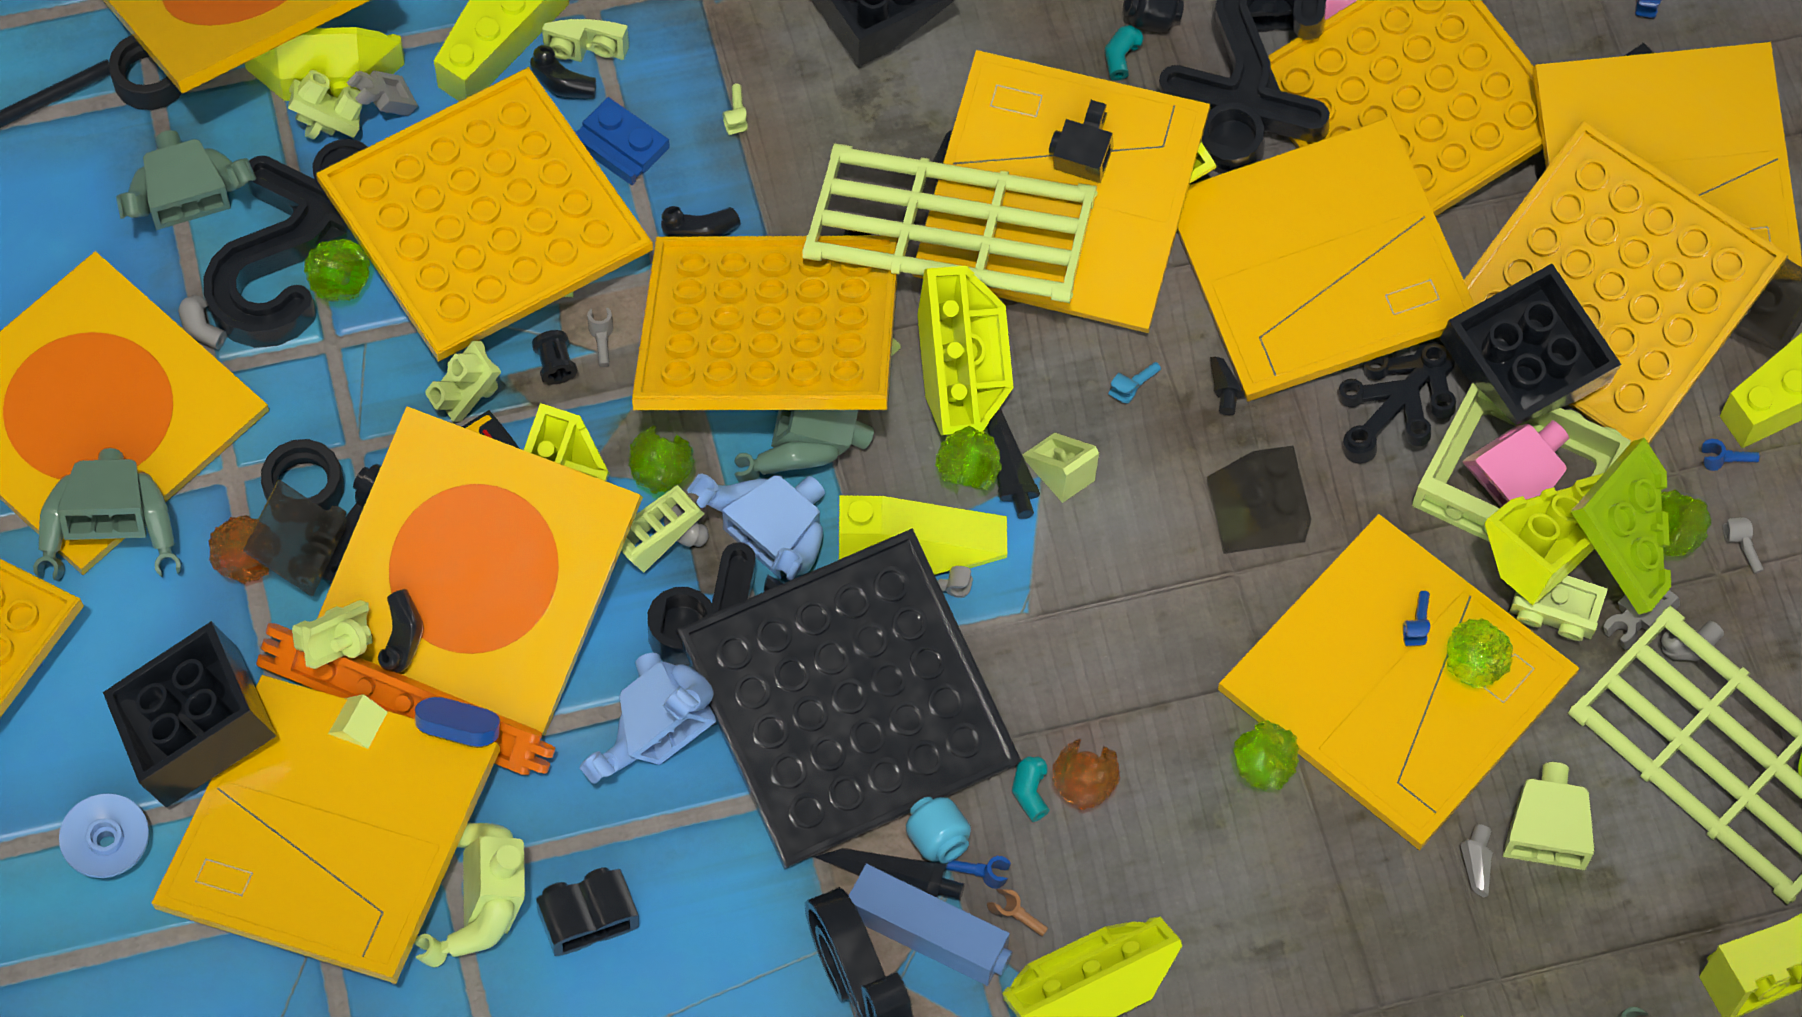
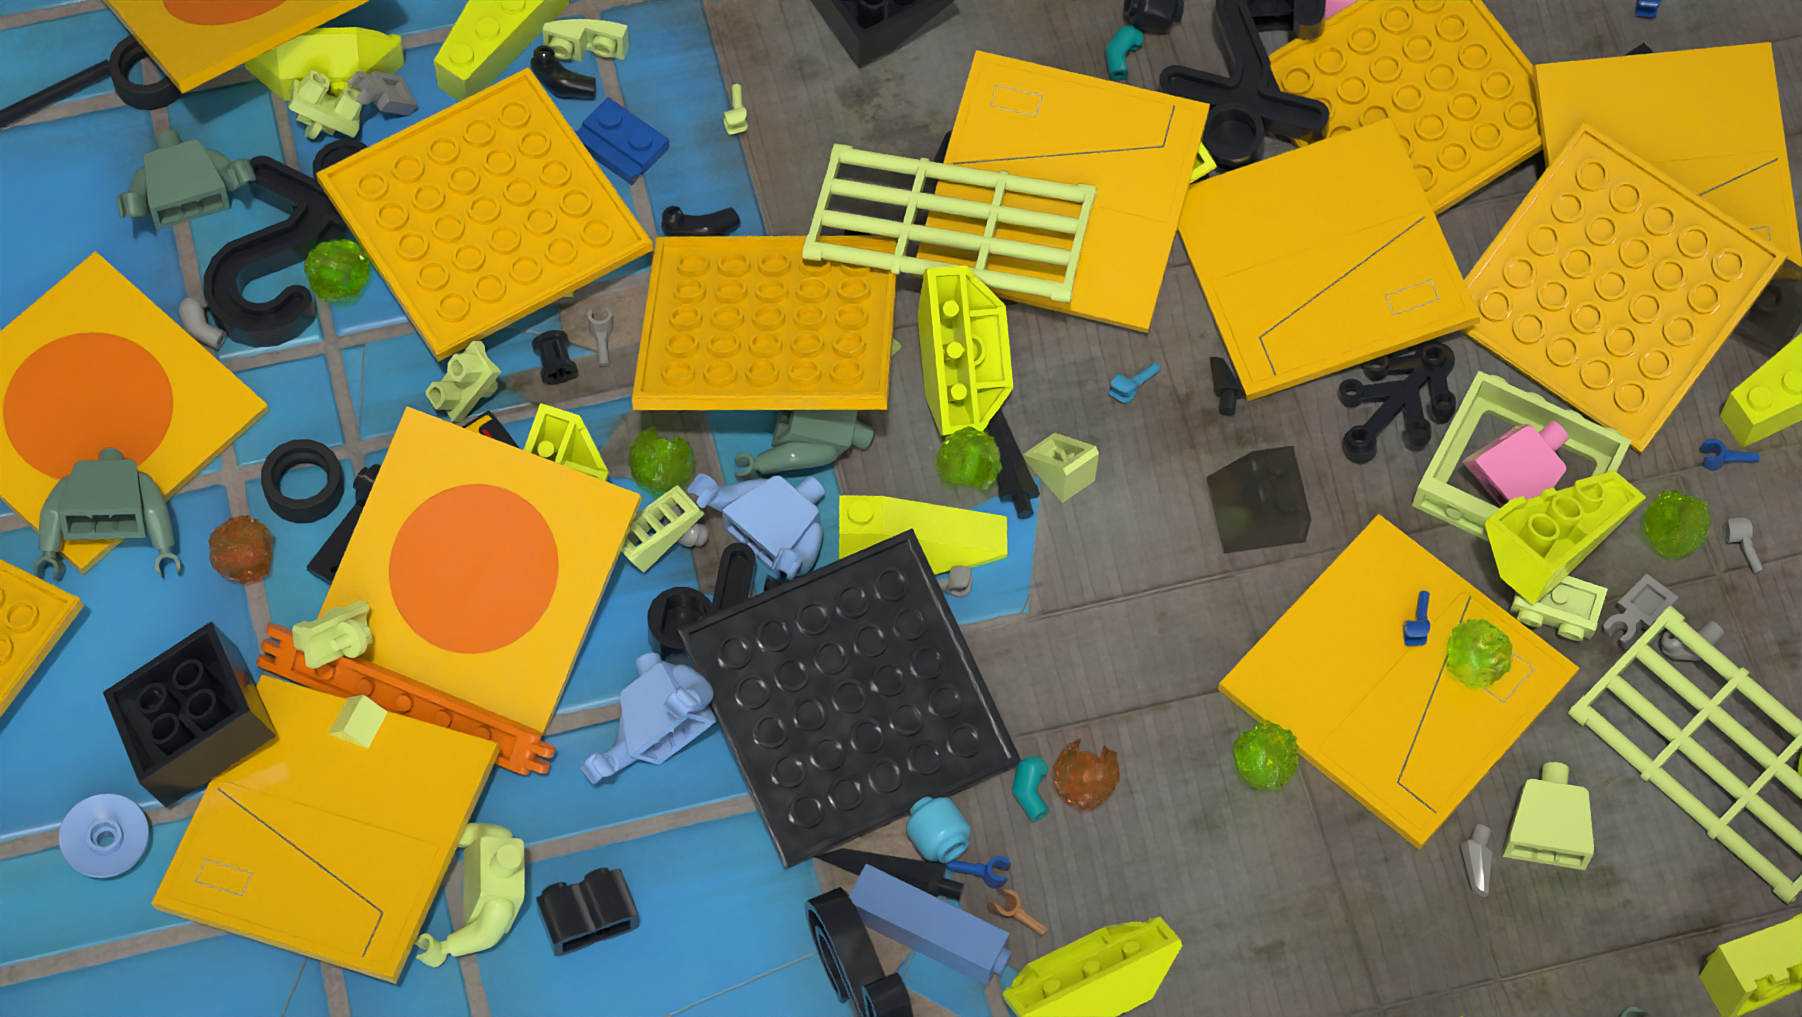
clear smoke hinge [243,480,347,596] -> none
black arm [378,589,423,673] -> none
blue tile [415,697,500,746] -> none
black brick [1049,100,1114,183] -> none
black slope [1440,263,1622,425] -> none
lime plate [1571,437,1671,615] -> none

